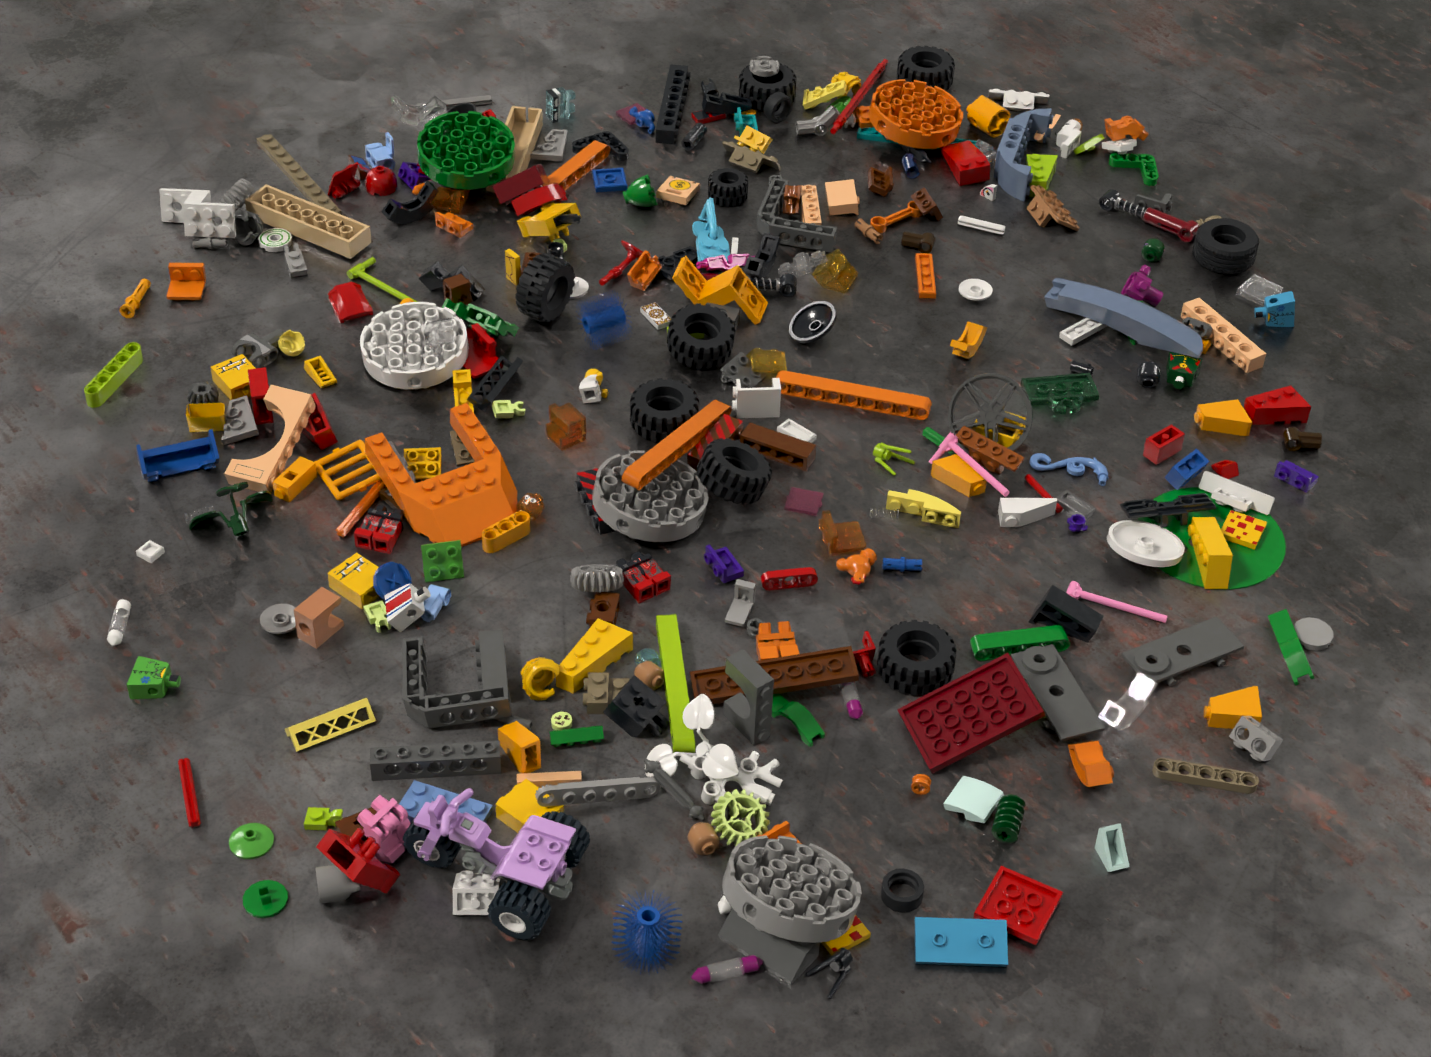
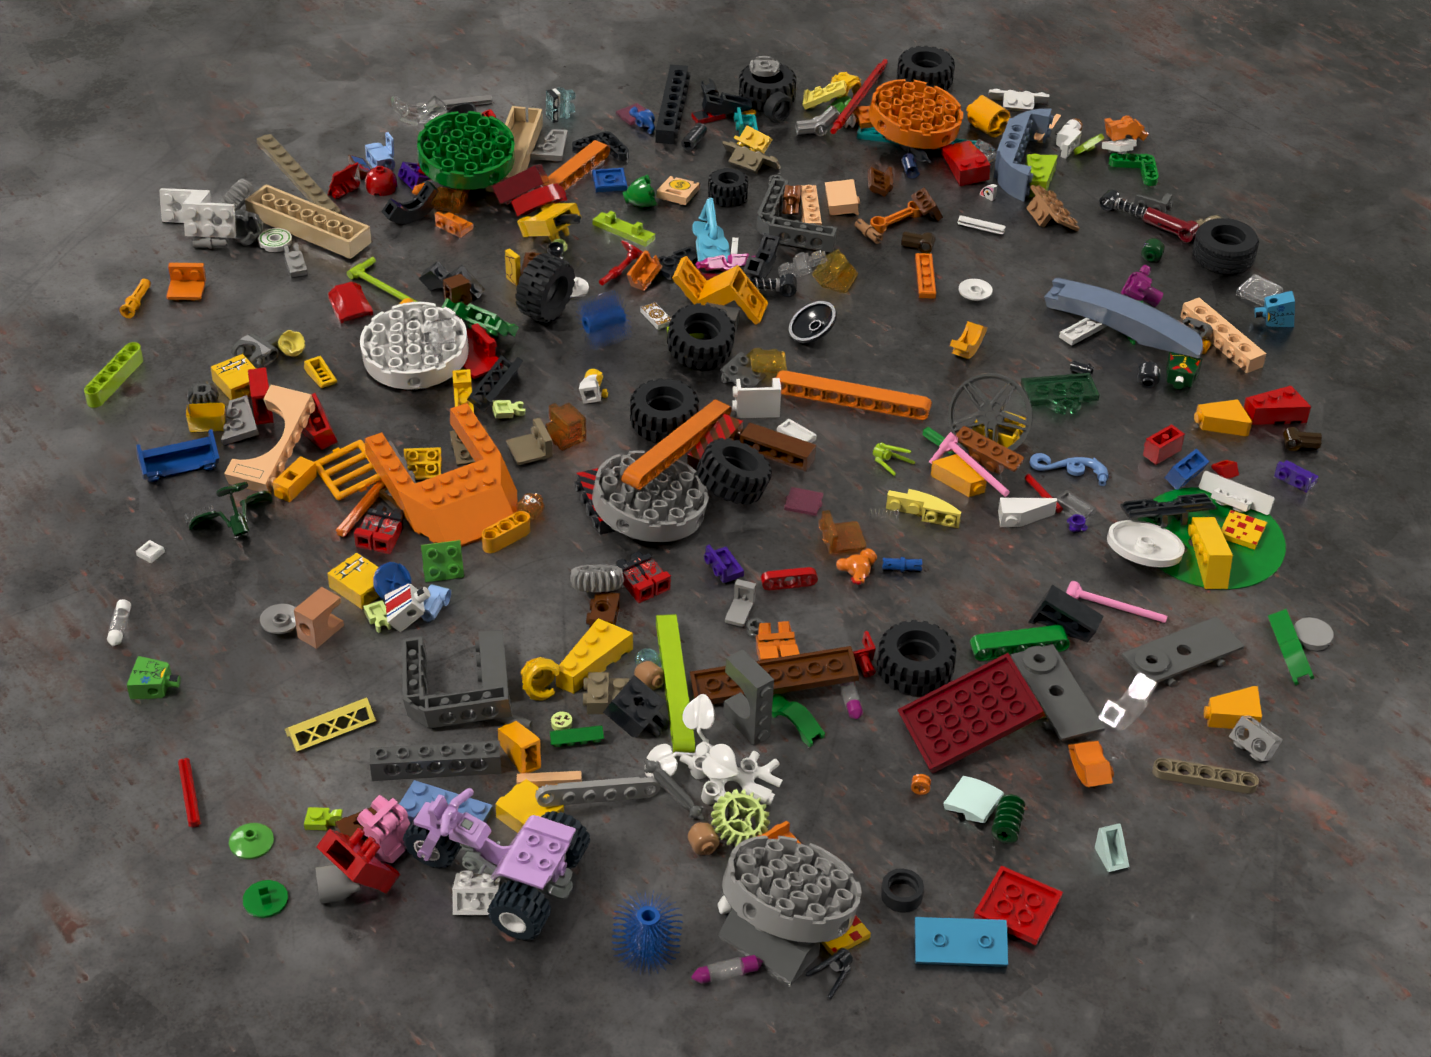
none -> dark tan bracket [506,418,553,465]
none -> lime hinge [592,211,656,247]

